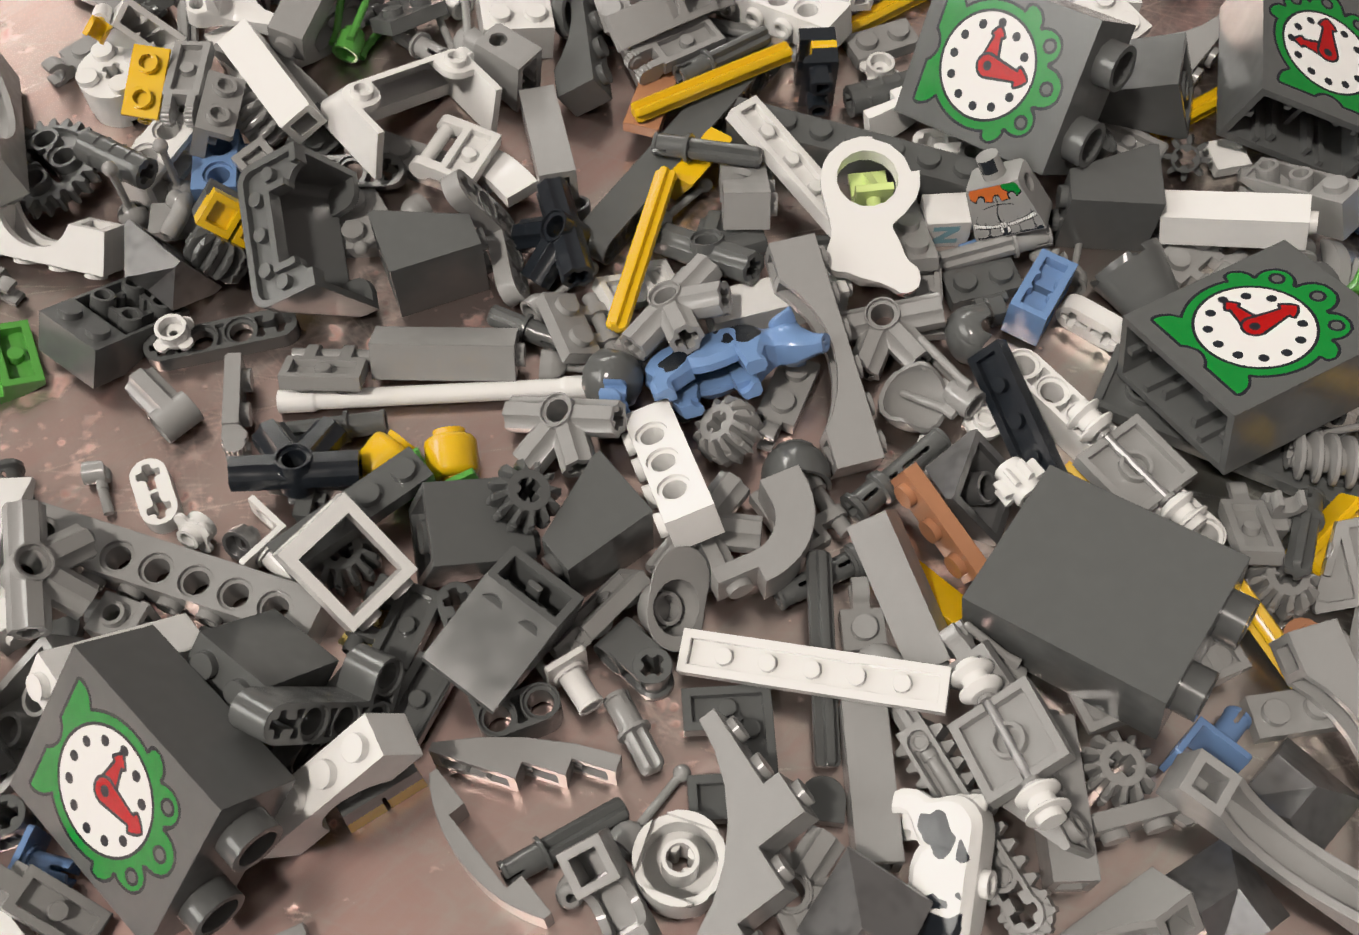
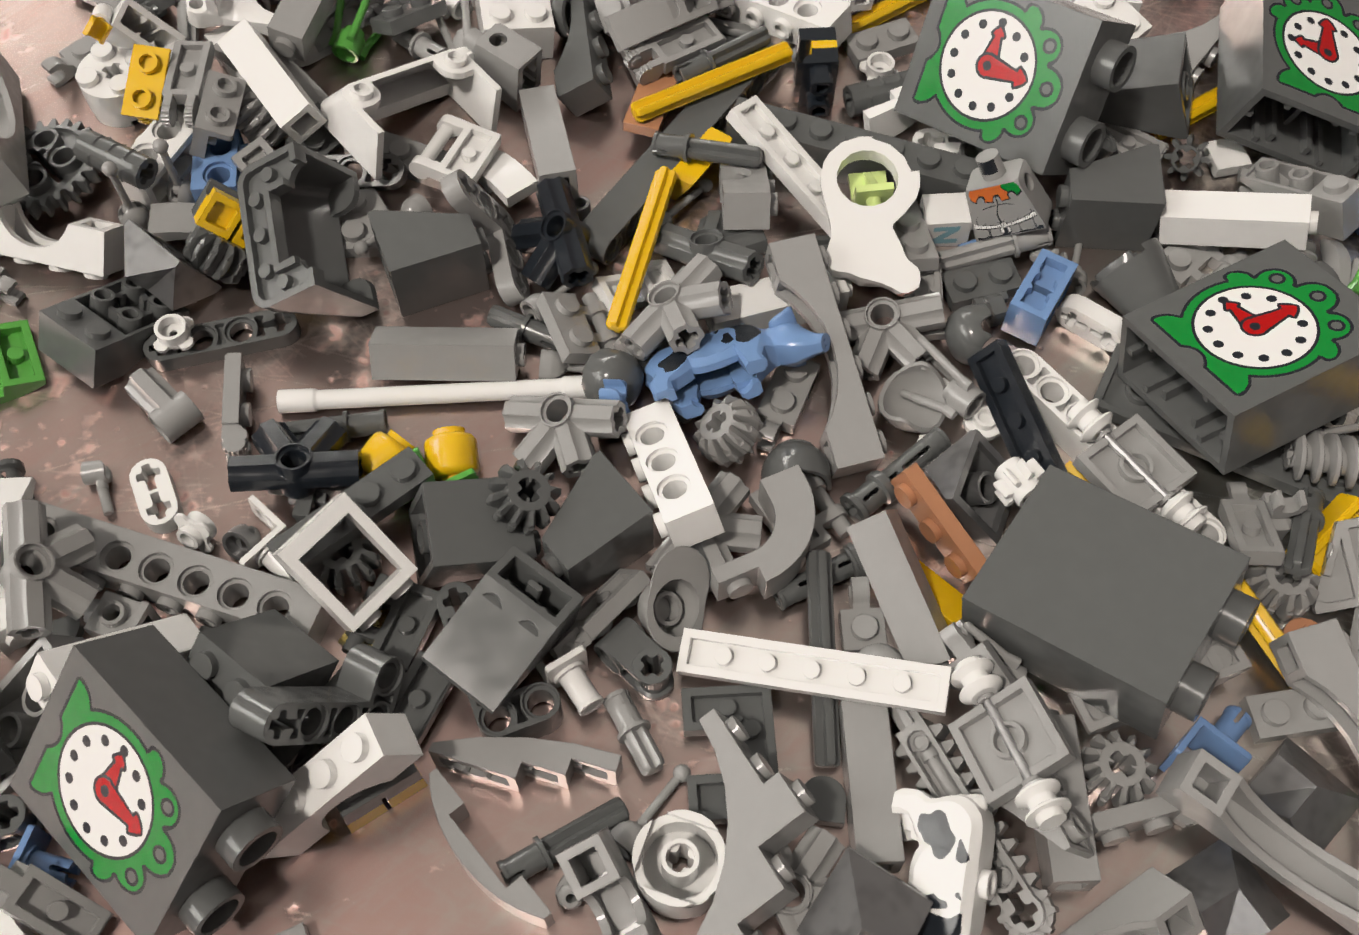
light grey arm [159,189,194,241] -> none
light grey plate [278,344,371,394] -> none

